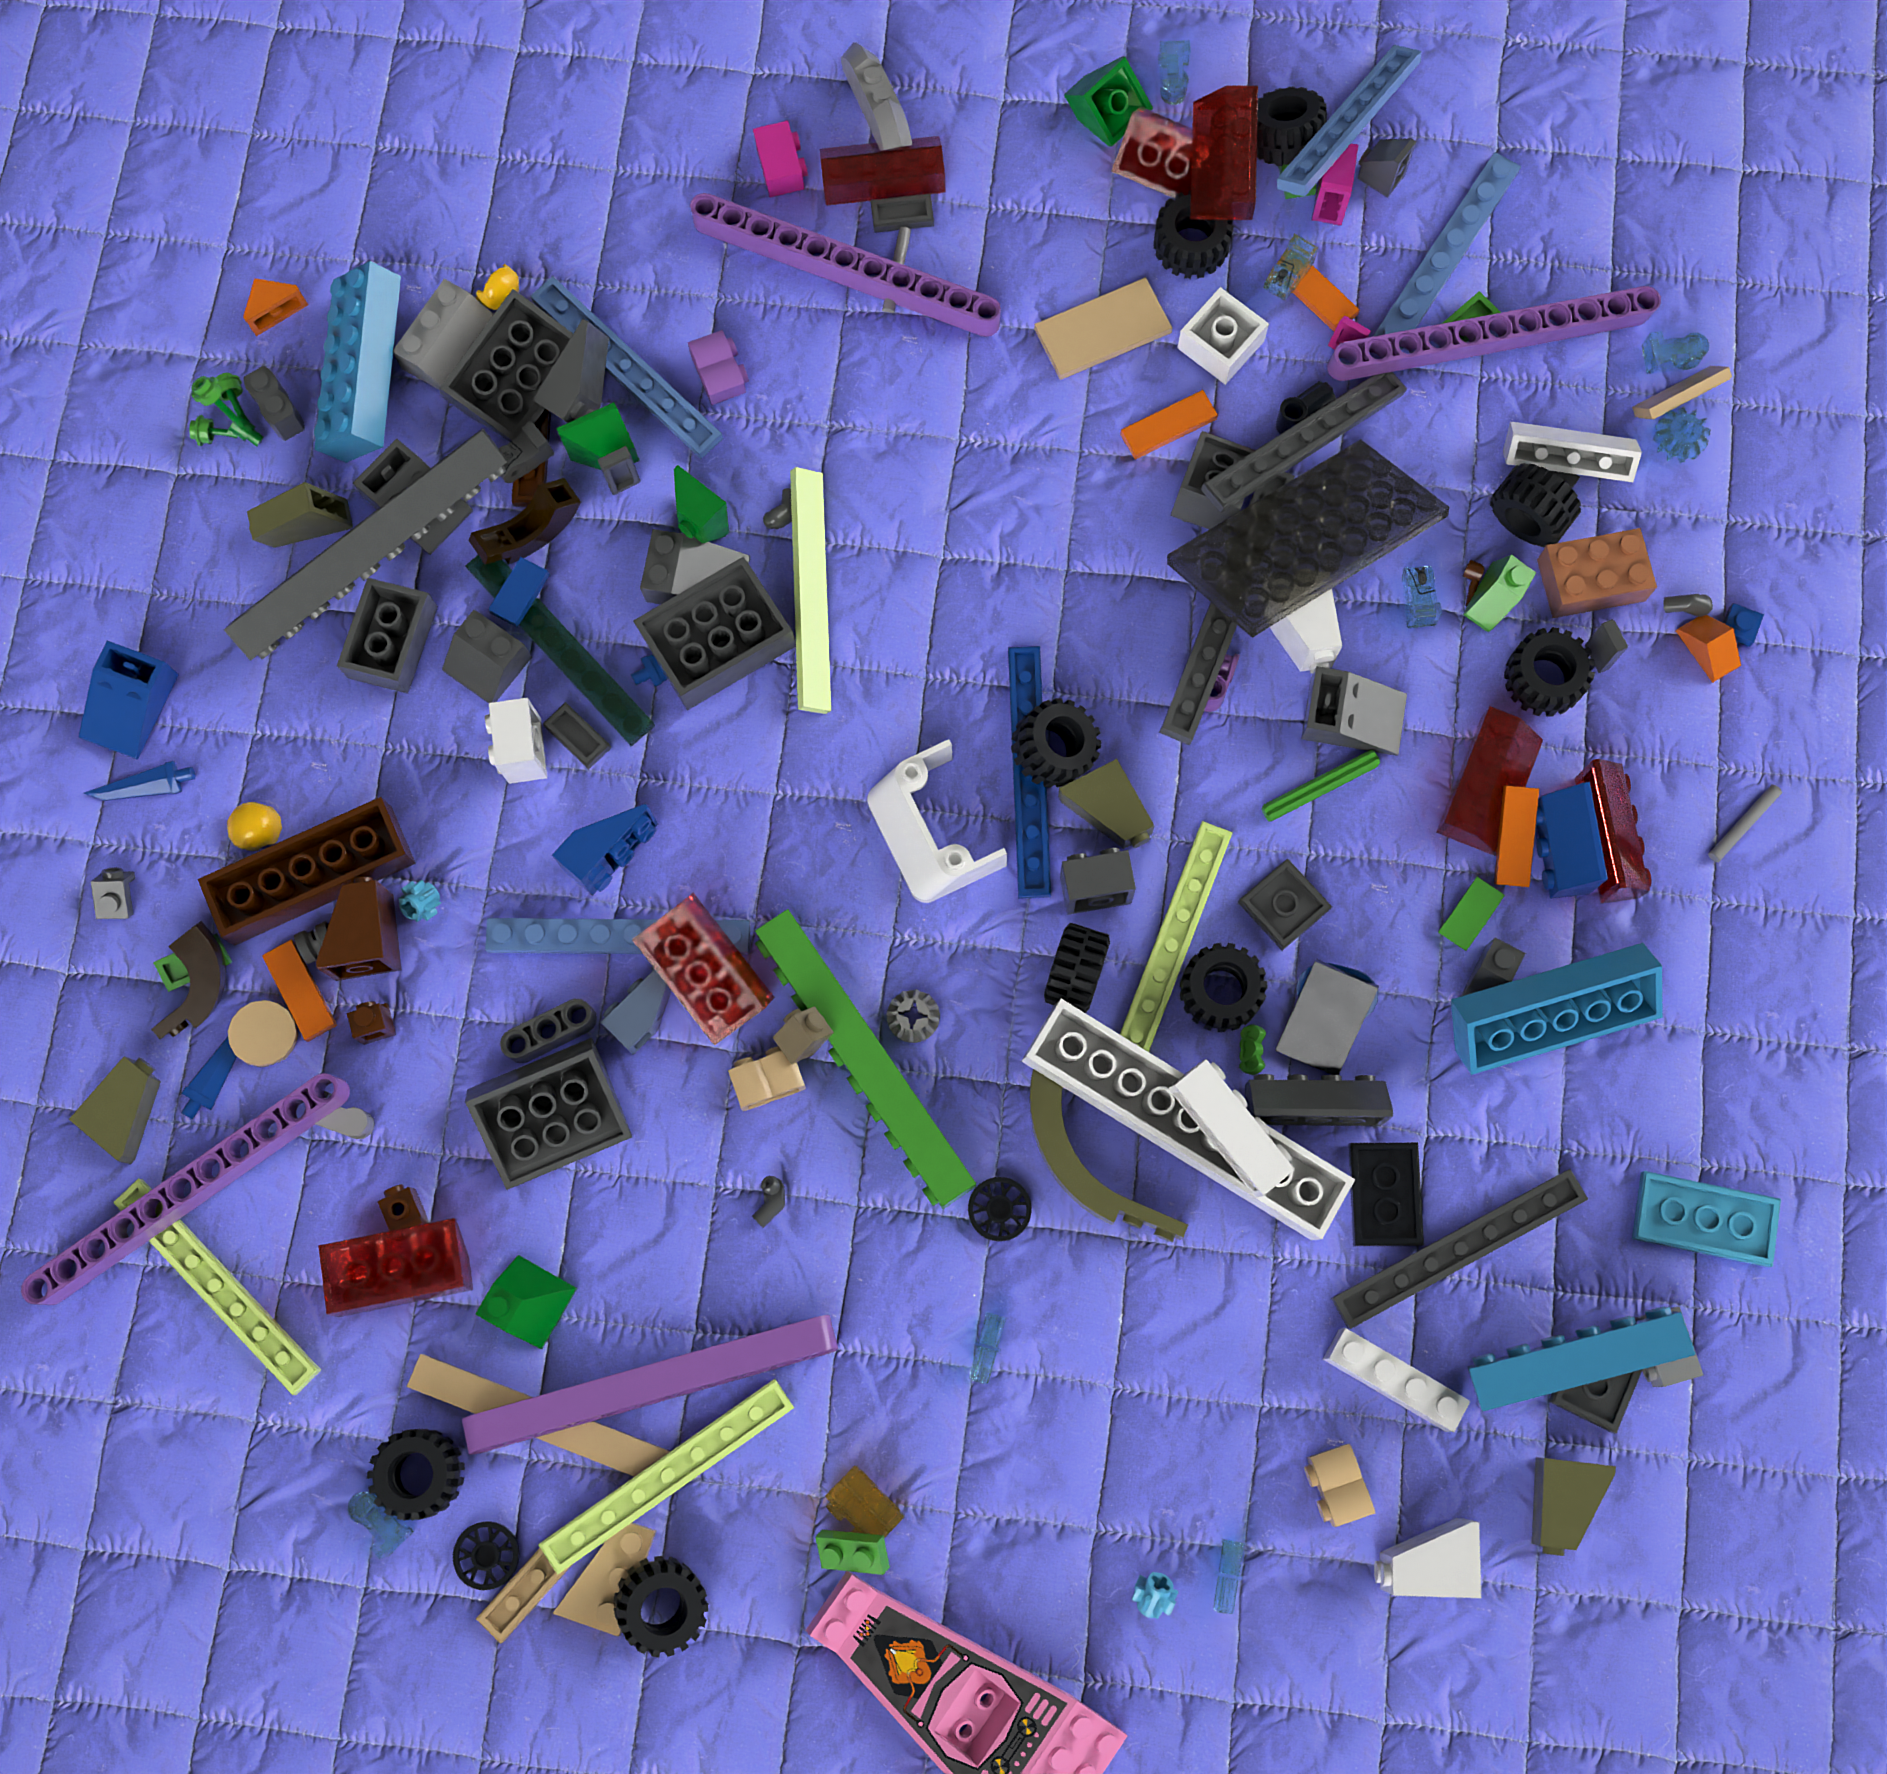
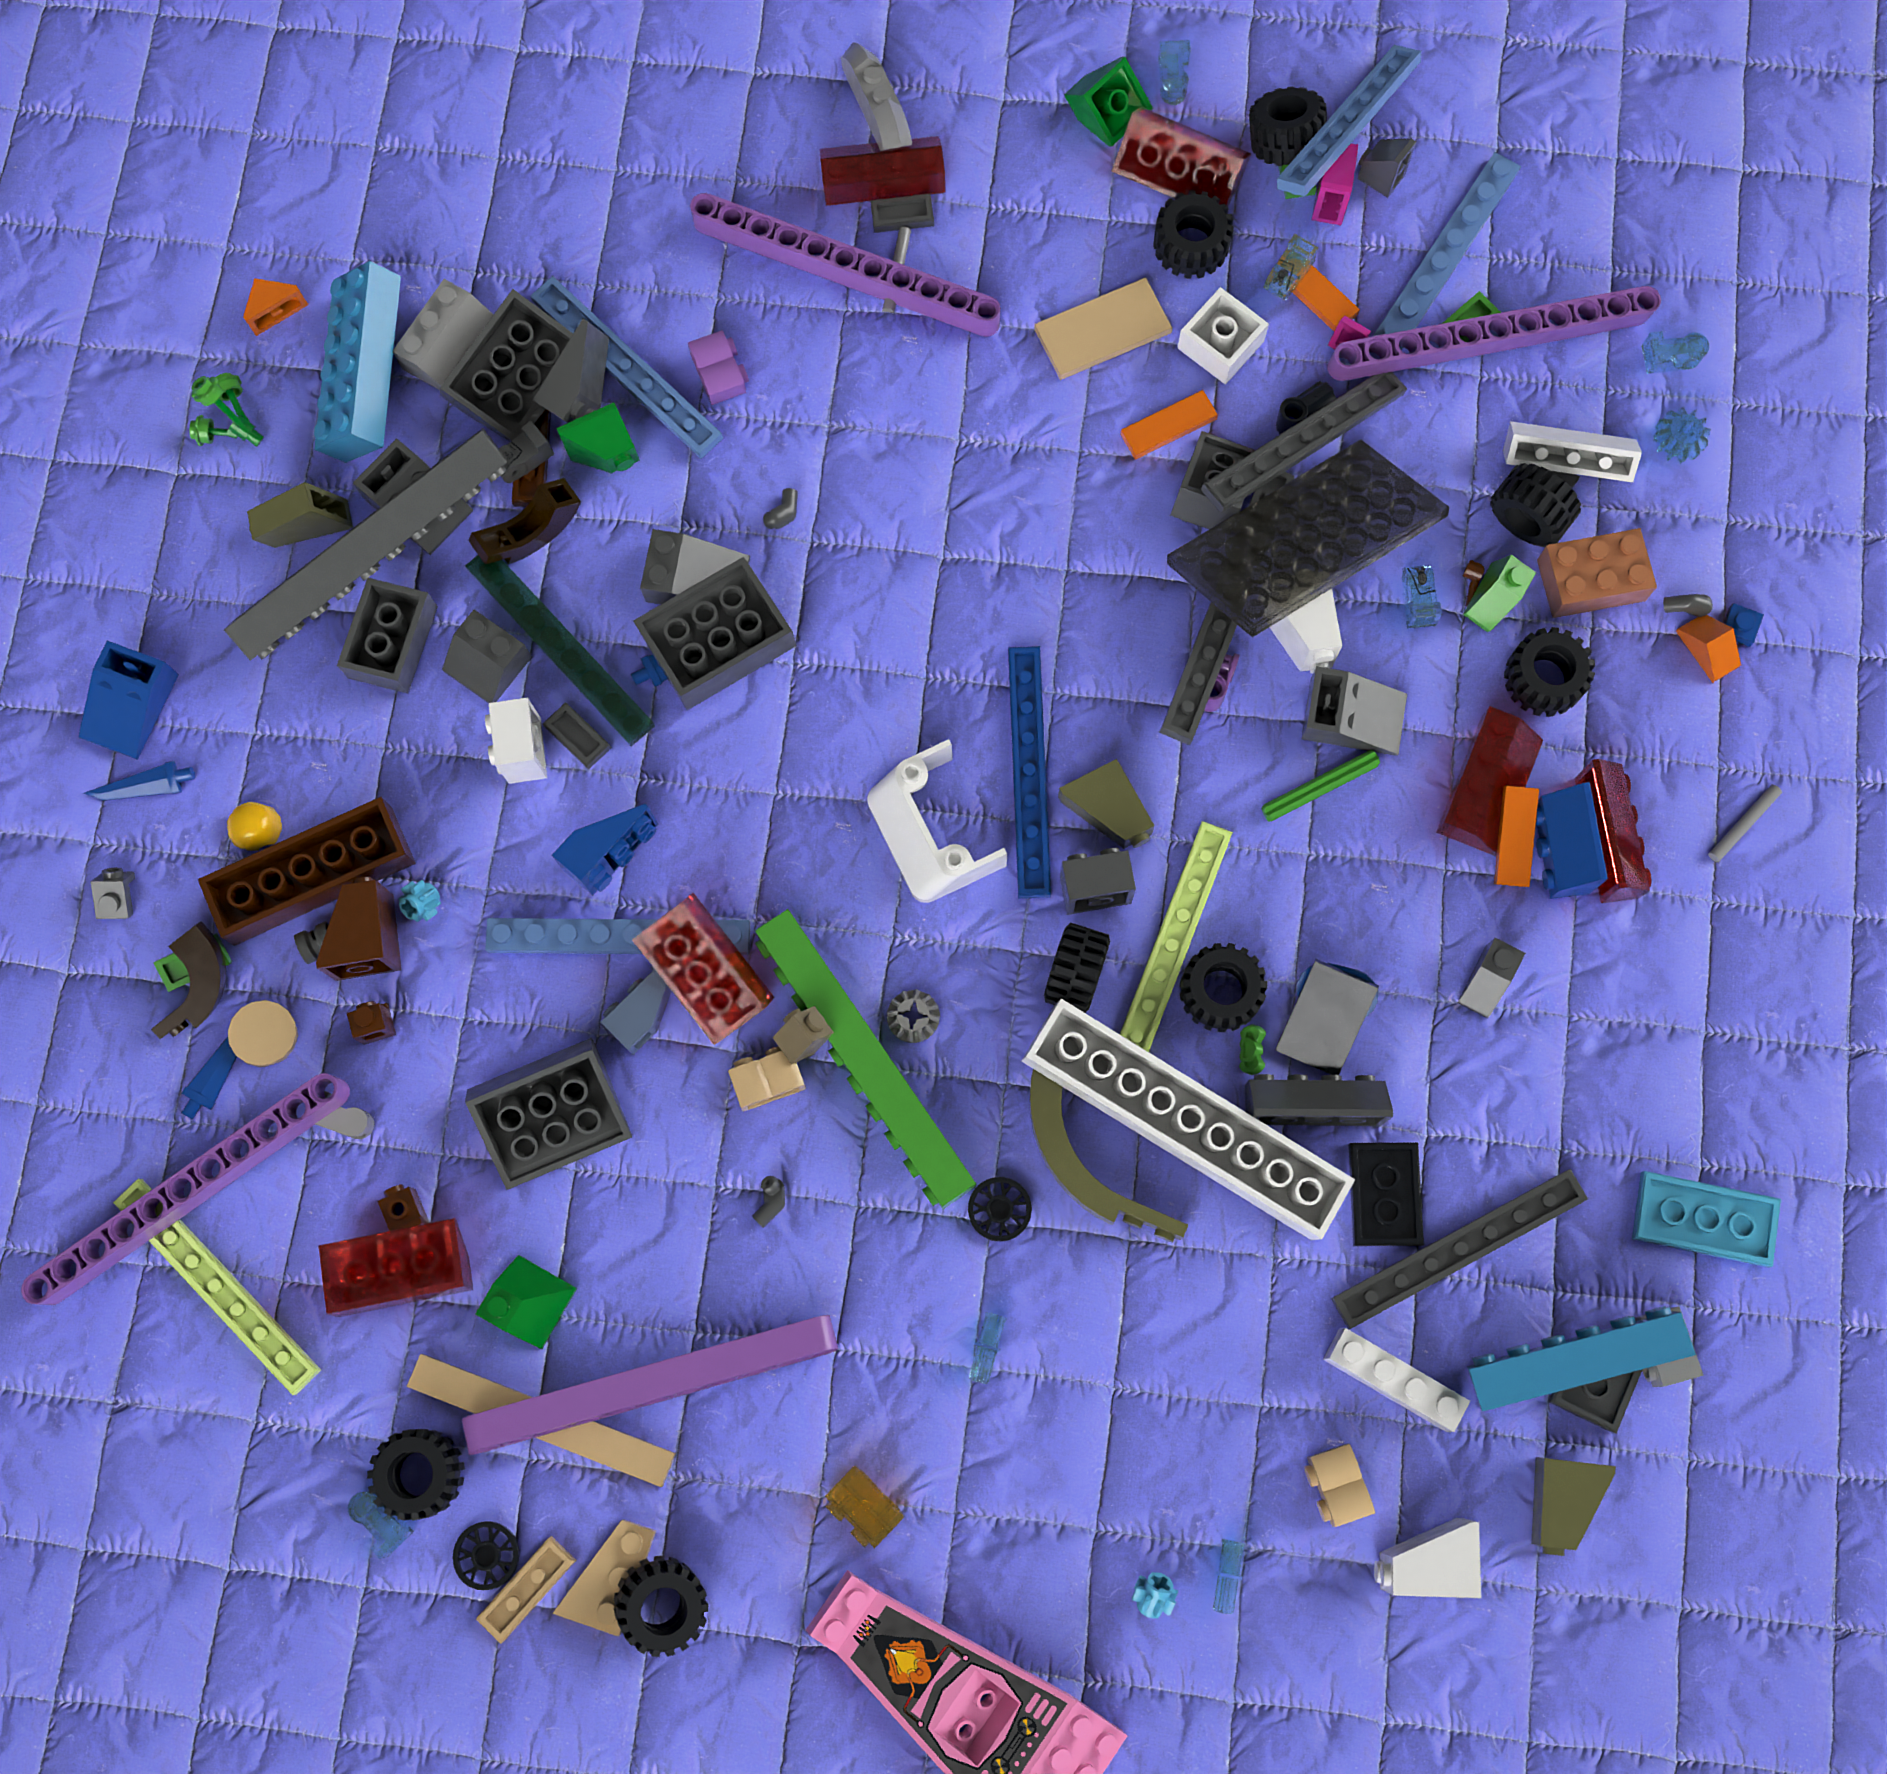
olive slope [69,1056,161,1165] -> none
dark grey brick [244,366,304,441] -> none
orange tile [262,940,338,1042] -> none
yellow hair [475,264,519,310] -> none
blue tile [488,557,550,628] -> none
dark grey beam [500,999,597,1063] -> none
yellowish green tile [538,1378,794,1575] -> none
dark grey tile [597,446,641,495] -> none
green slope [674,465,729,544] -> none
dark pink brick [753,121,808,198] -> none
yellowish green tile [790,467,831,714] -> none
bright green plate [815,1529,890,1575] -> none
black tyre [1011,698,1101,788] -> none
white brick [1168,1059,1295,1197] -> none
clear red slope [1190,85,1258,220] -> none
dark grey tile [1238,859,1332,951] -> none
bright green slope [1438,876,1505,951] -> none
dark azure brick [1451,943,1663,1075] -> none
dark grey tile [1585,619,1628,673] -> none
tan tile [1632,366,1732,420] -> none

